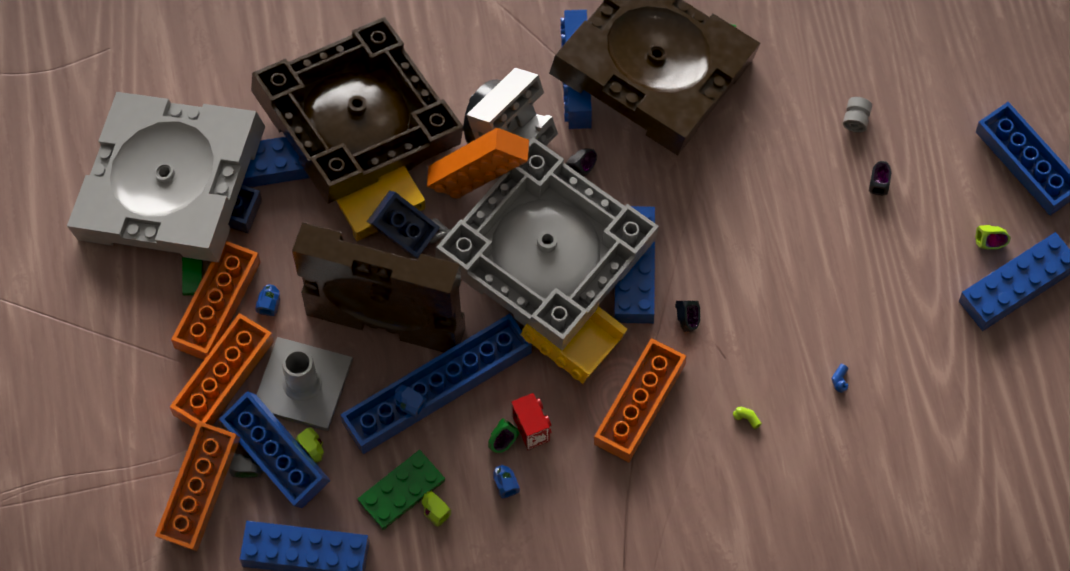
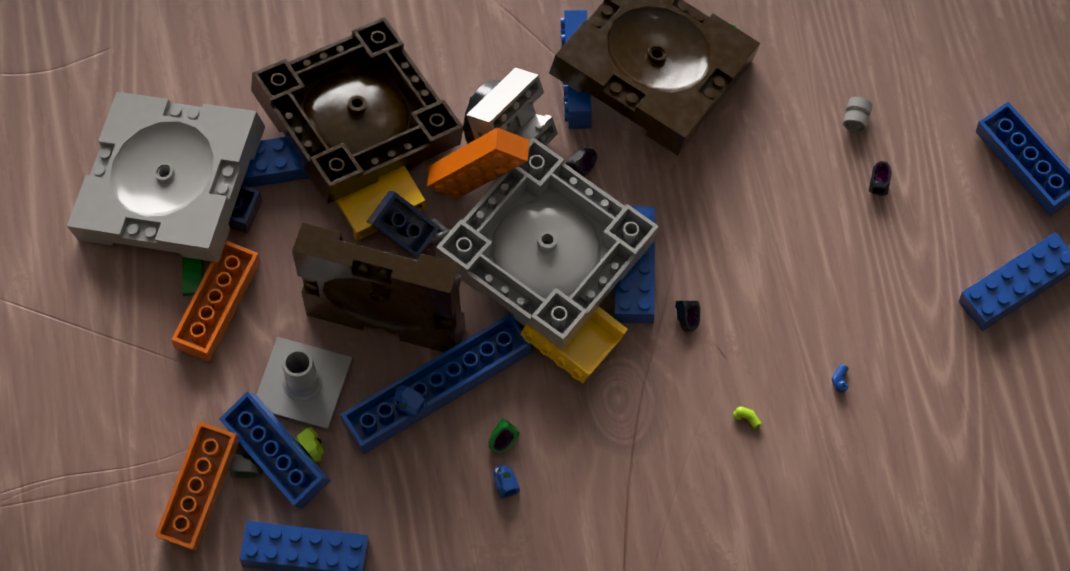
orange brick [170,313,274,429] -> none
blue rock [255,284,280,316] -> none
green plate [357,449,446,530] -> none
lime rock [422,491,451,527] -> none
red brick [511,393,552,450] -> none
orange brick [594,338,686,463] -> none
lime rock [975,225,1011,249] -> none

